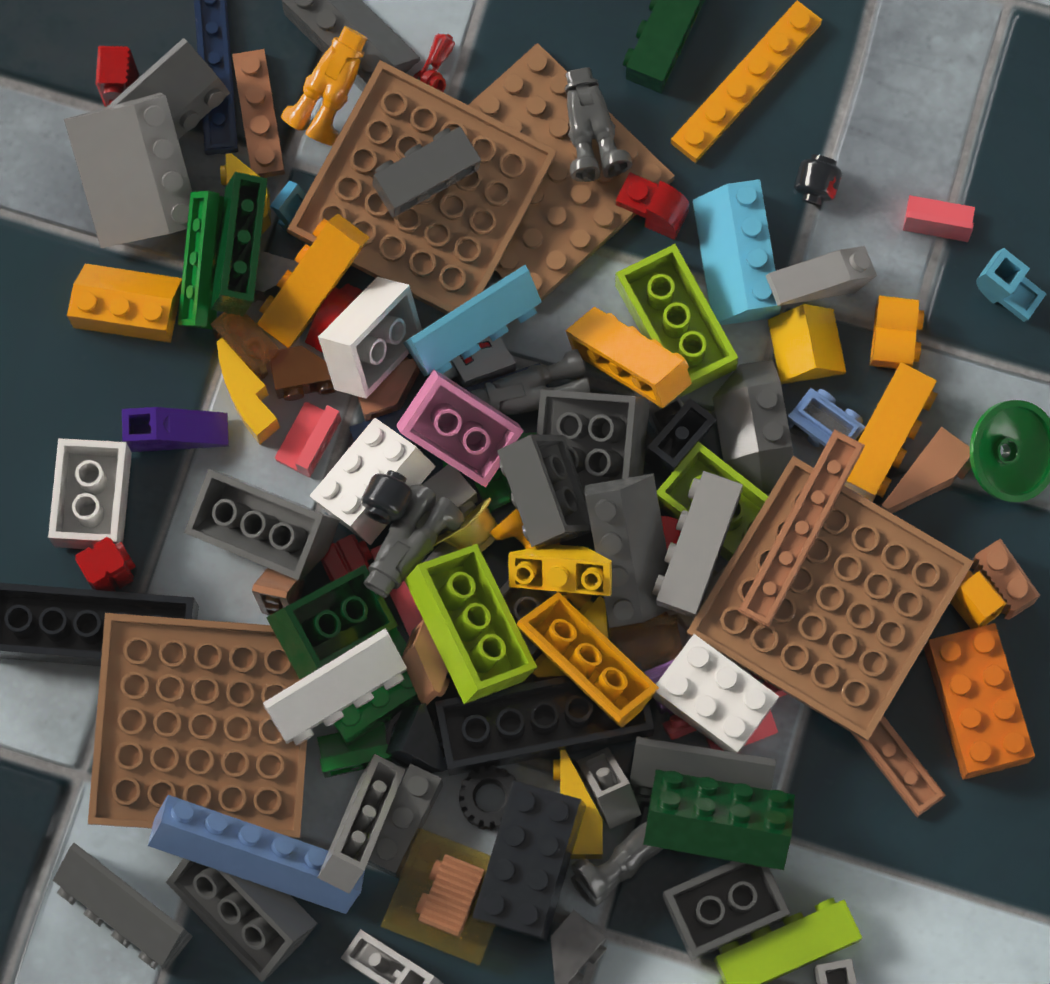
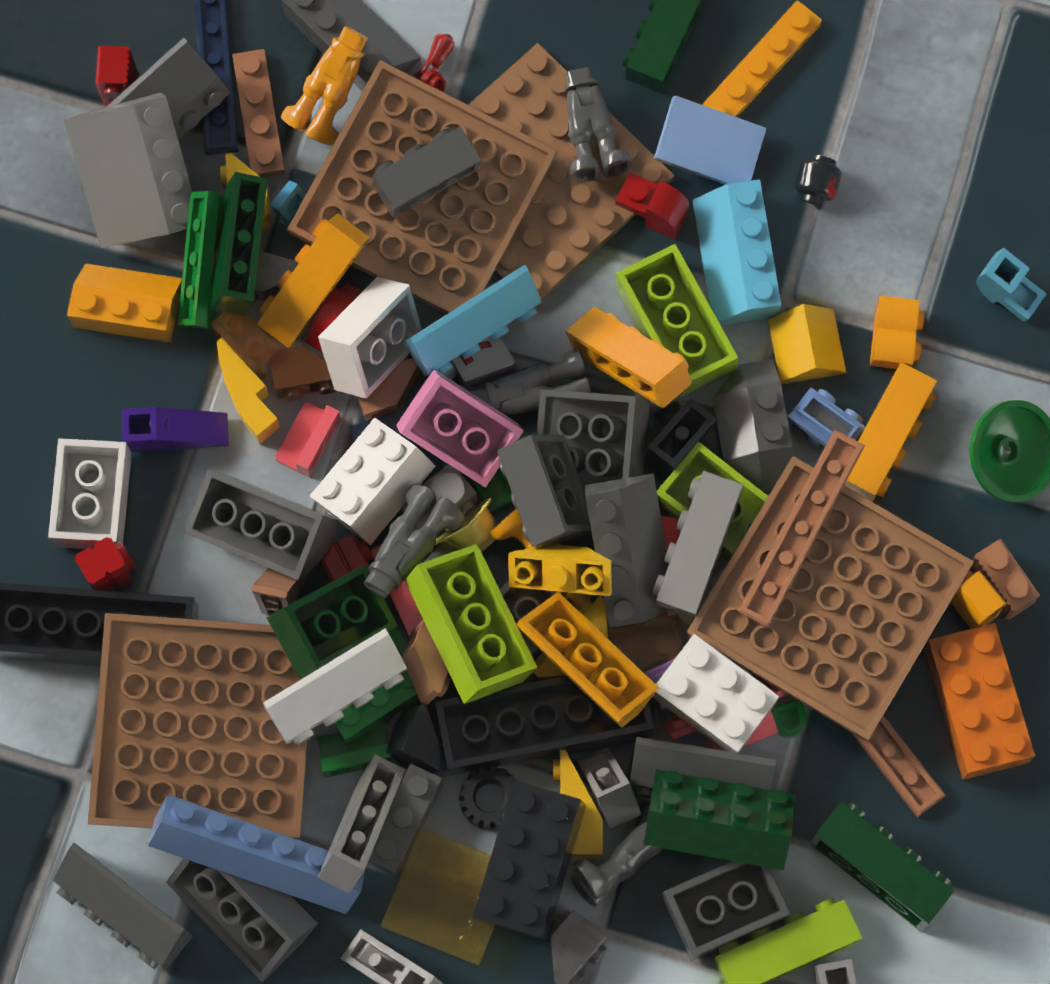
black head [361,470,412,525] -> none
nougat brick [415,854,486,938] -> none
light grey slope [766,246,877,306] -> none
nougat slope [881,427,972,513] -> none
coral panel [903,195,975,242] -> none
none -> light grey tile [430,472,465,506]
none -> light blue tile [654,95,766,185]
none -> green tile [771,699,807,738]
none -> dark green brick [810,801,955,932]

